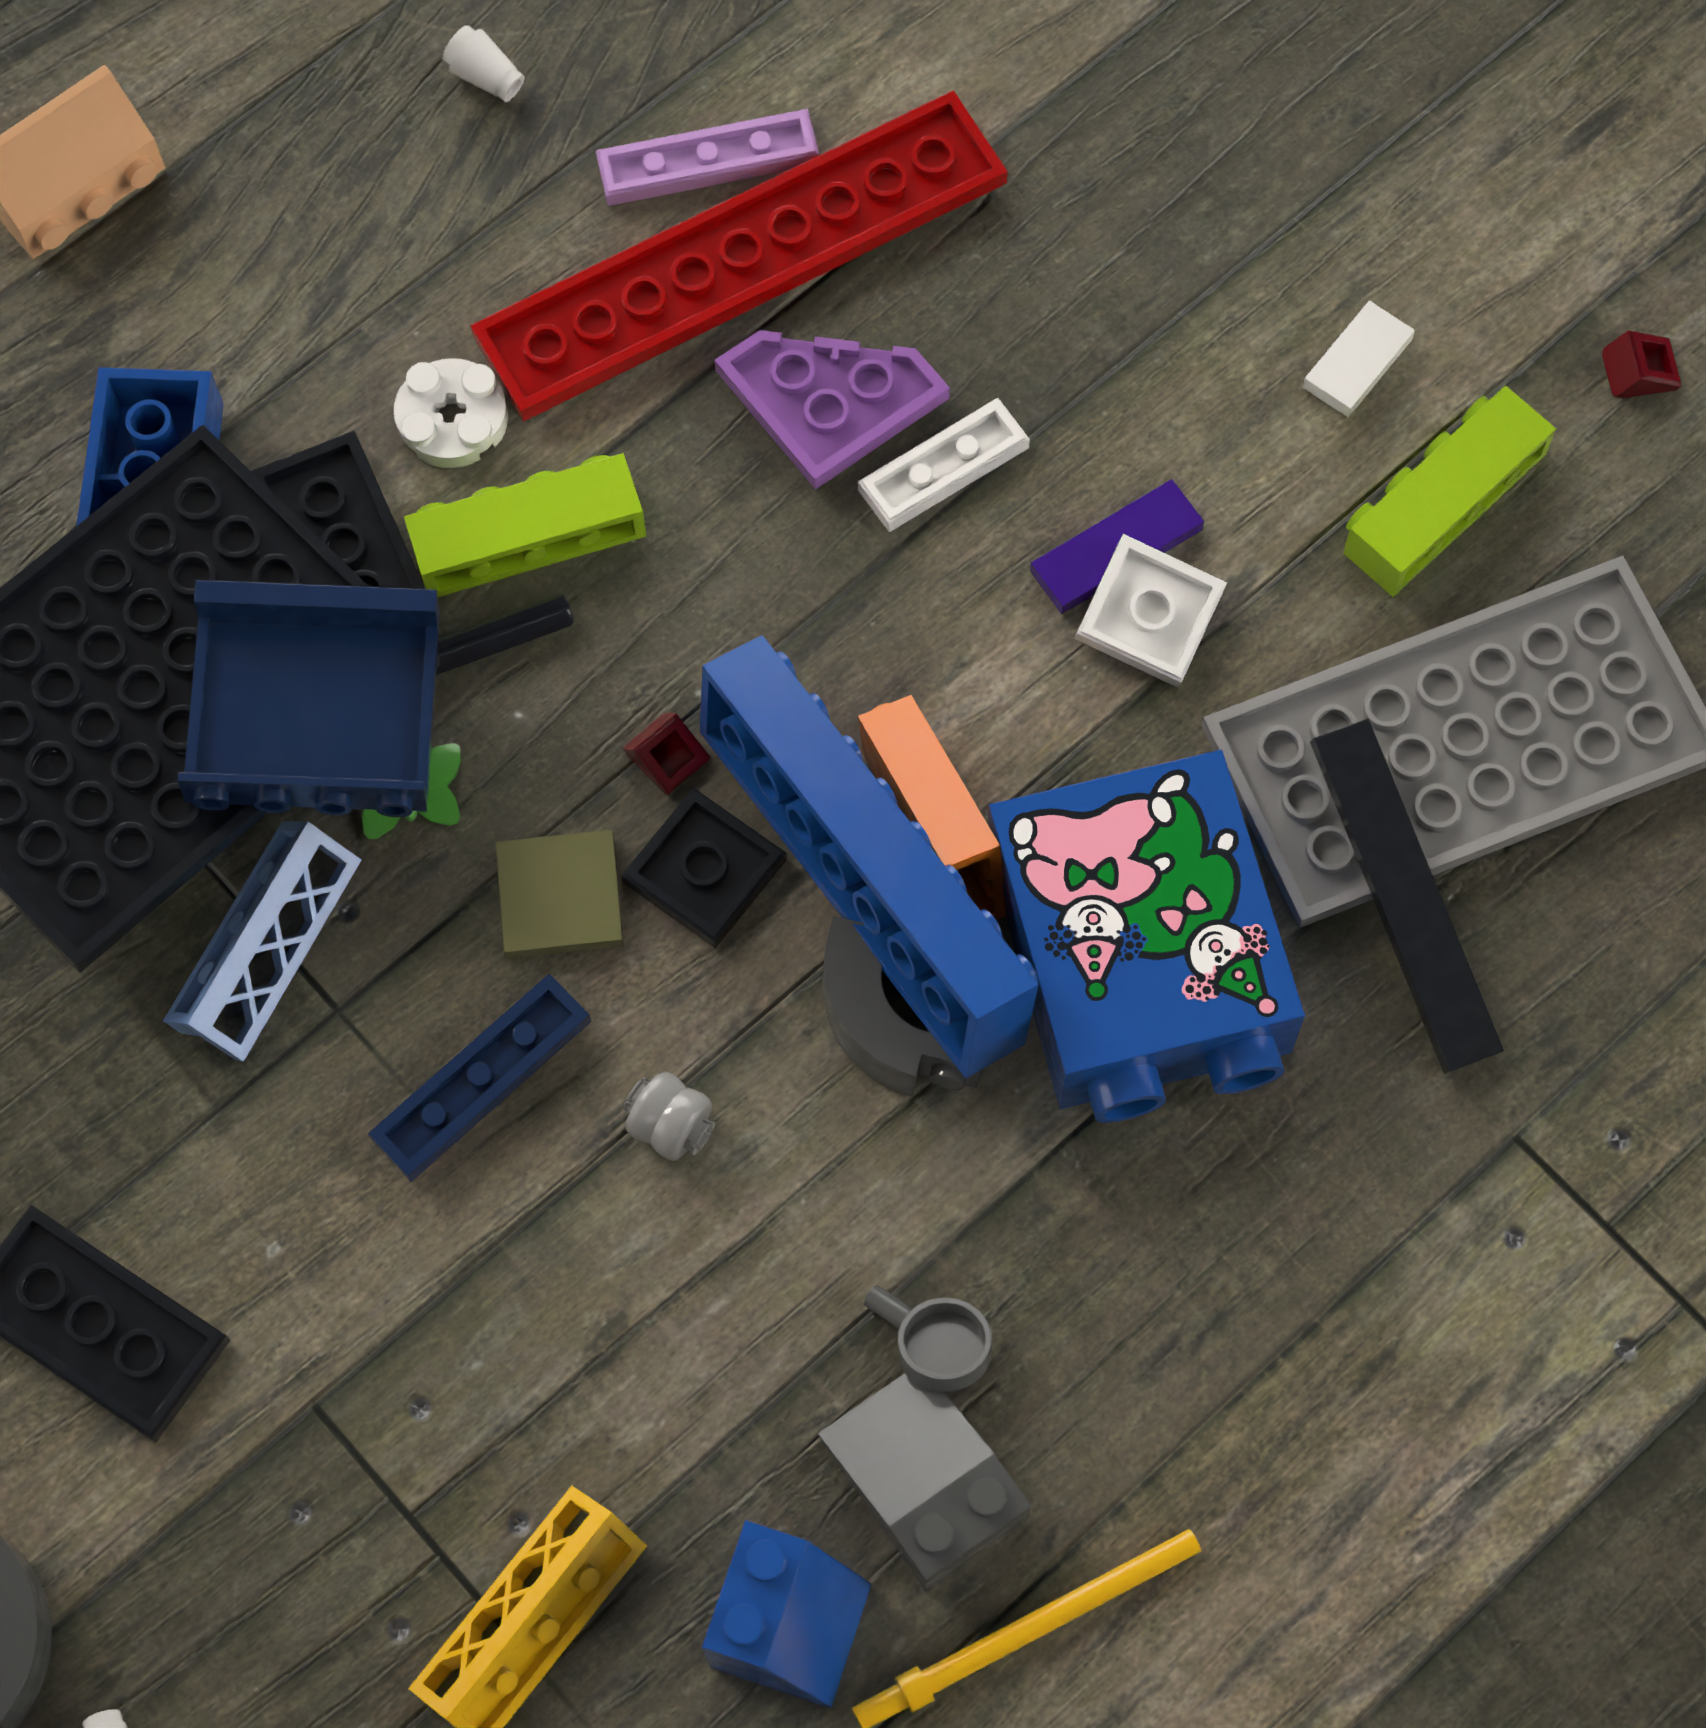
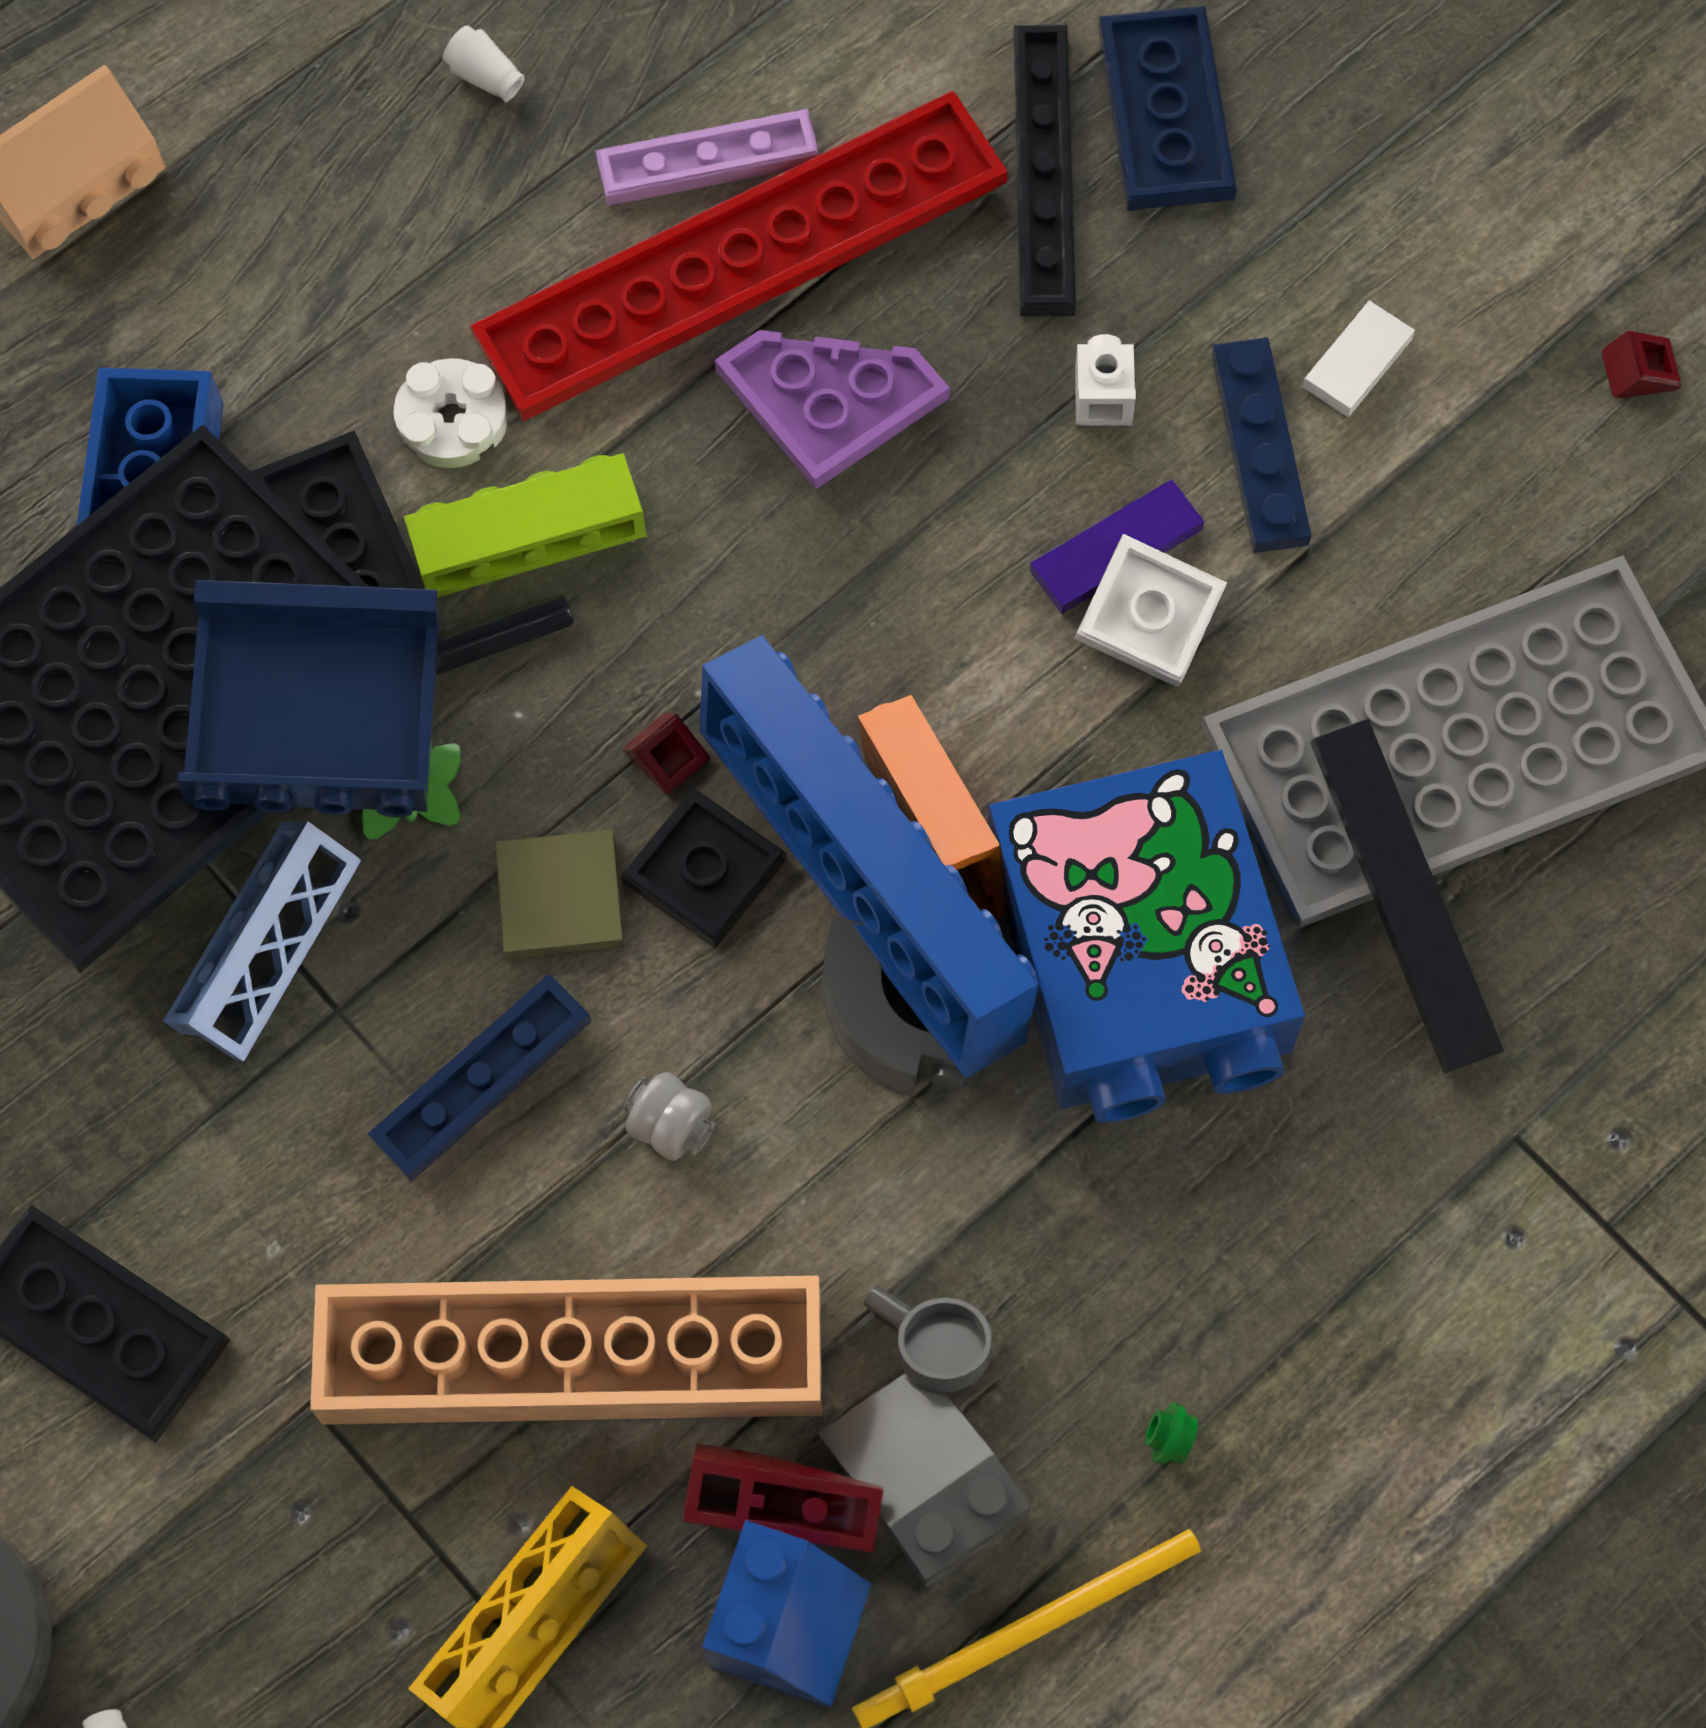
white tile [858,398,1030,532] -> none
lime brick [1343,385,1556,597] -> none
none -> light nougat brick [310,1276,822,1425]
none -> dark red slope [682,1443,884,1553]
none -> black tile [1013,24,1076,317]
none -> white brick [1075,335,1136,426]
none -> dark blue tile [1098,6,1237,211]
none -> green plate [1145,1402,1198,1465]
none -> dark blue plate [1211,337,1312,553]

